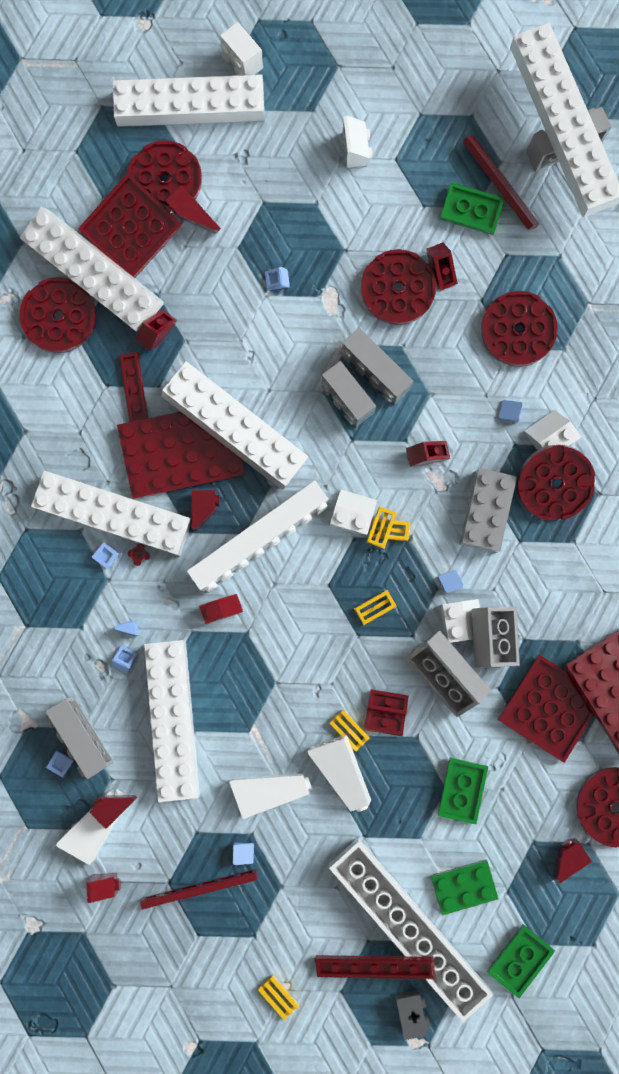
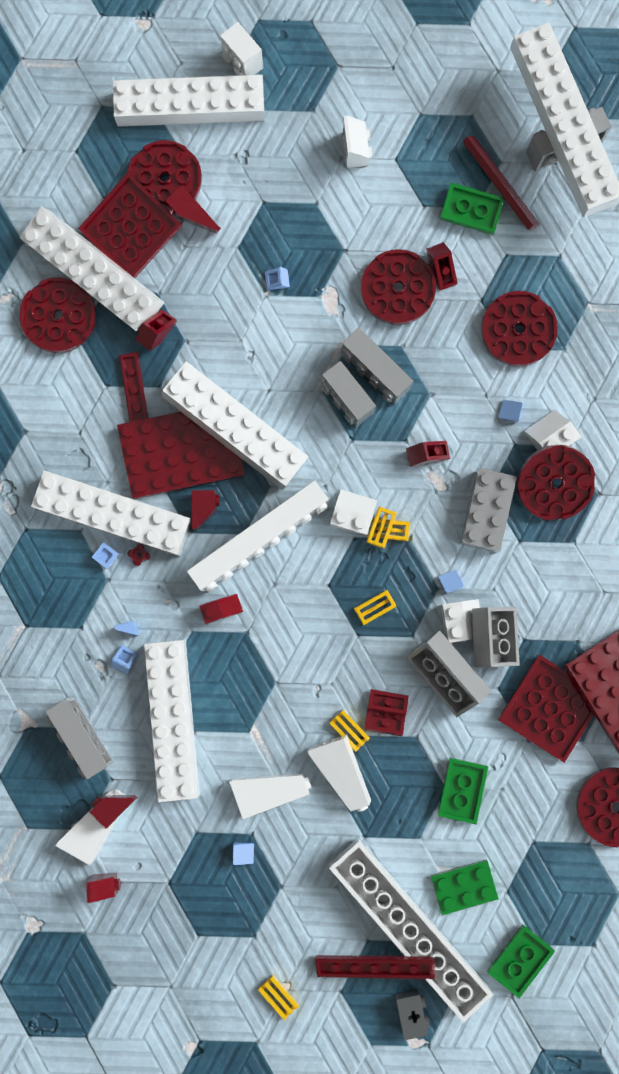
light blue plate [46,750,74,778] -> none
dark red tile [140,869,258,910] -> none
dark red slope [553,838,592,884] -> none

